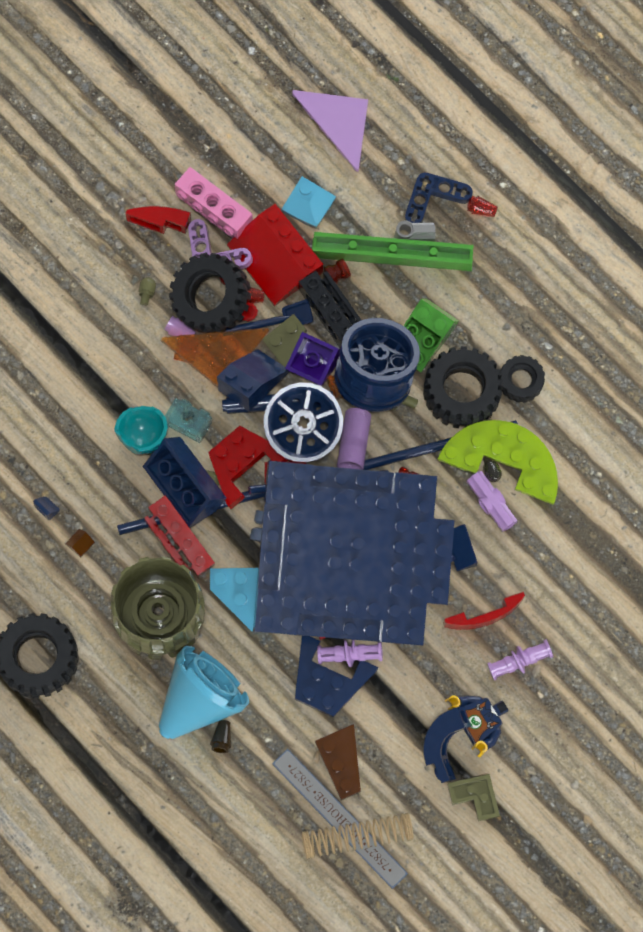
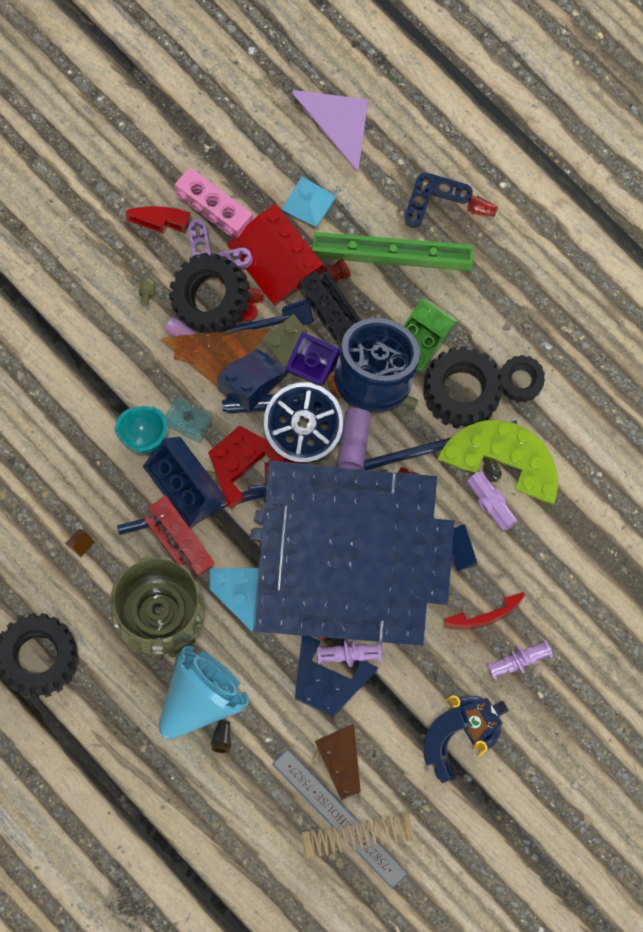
dark blue slope [33,497,60,520] -> none
light grey piece [394,220,435,241] -> none
olive plate [447,774,500,822] -> none

